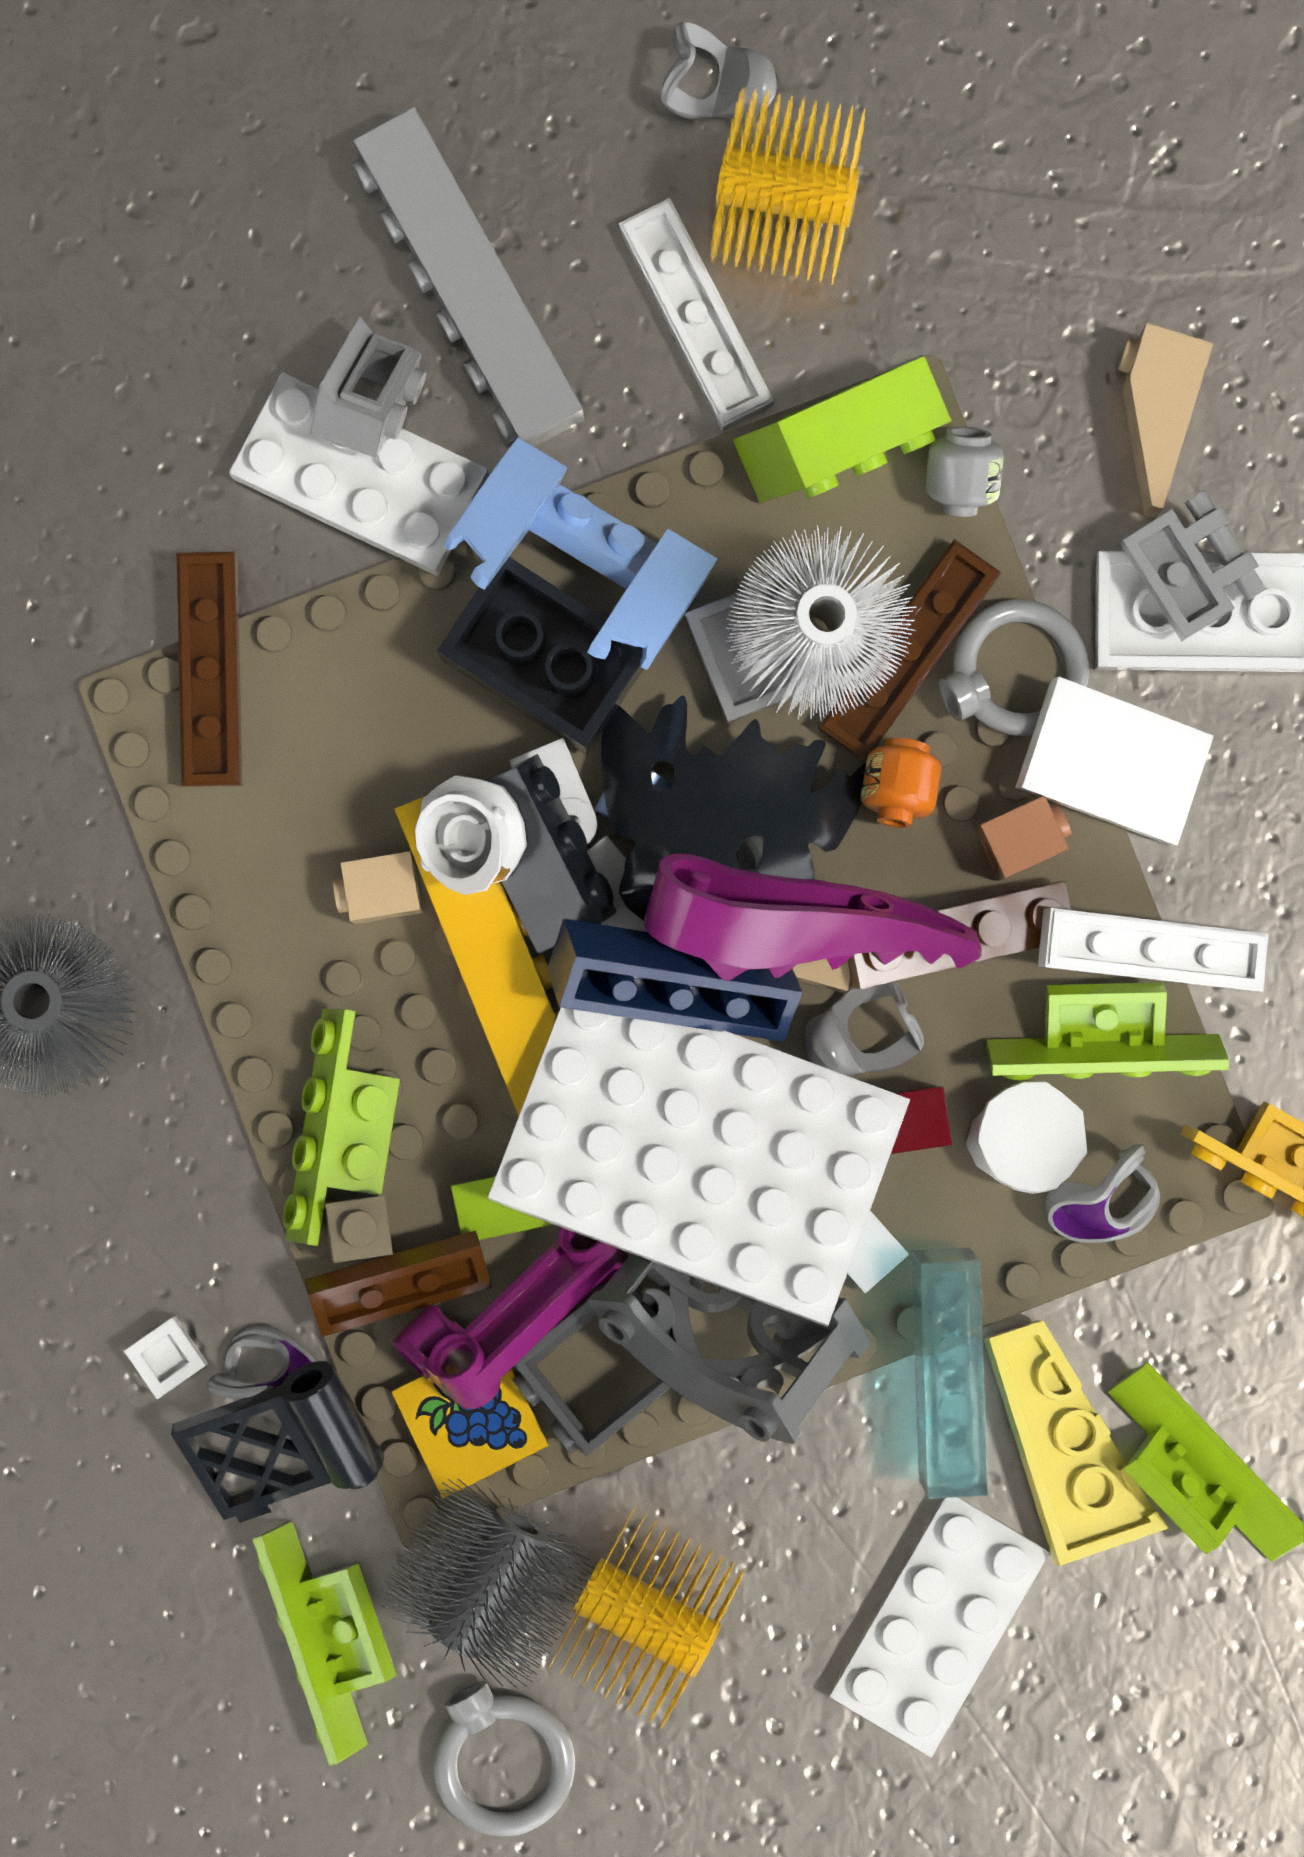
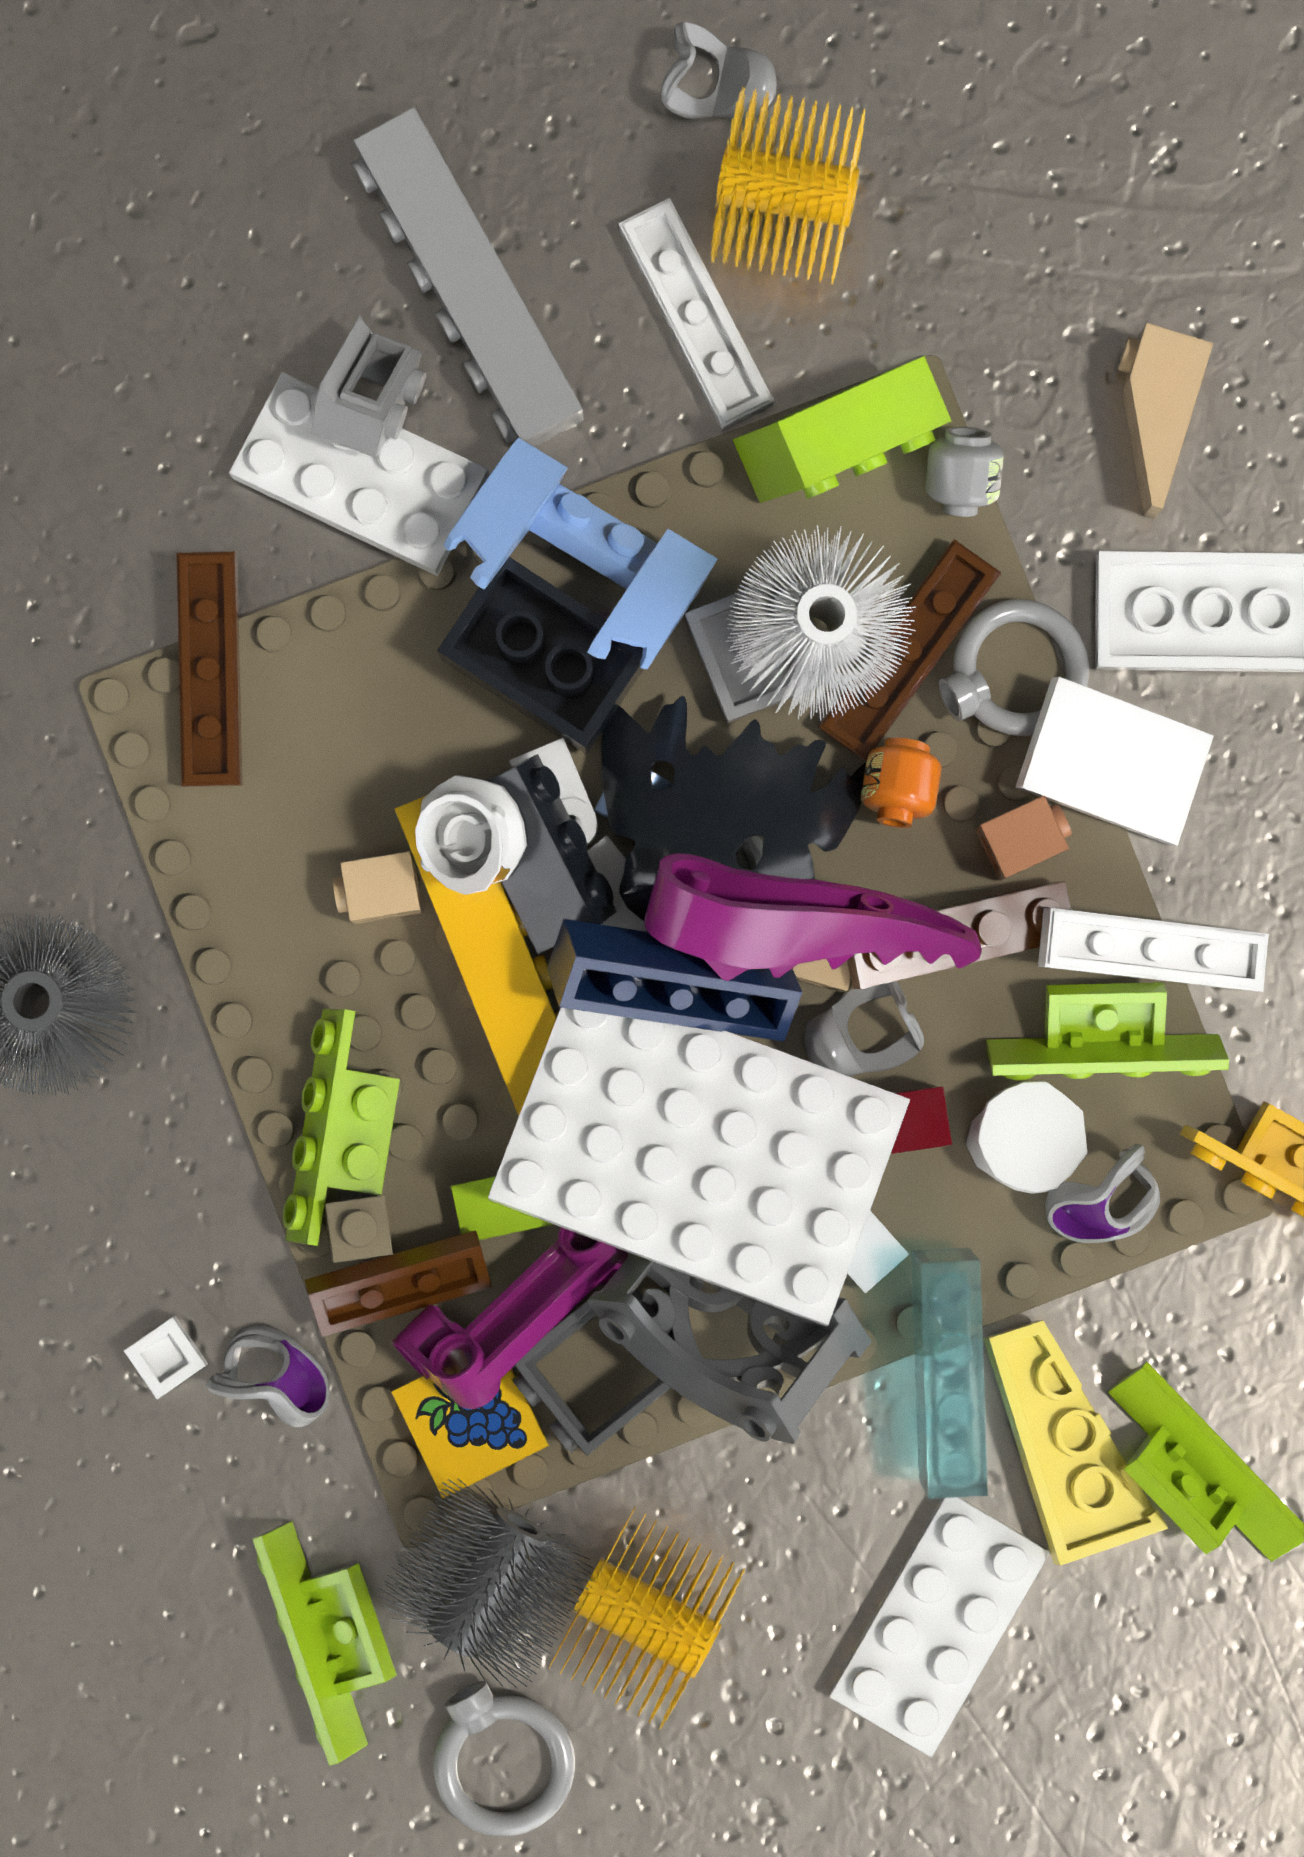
black piece [171,1361,384,1523] -> none
light grey plate [1119,490,1266,642] -> none

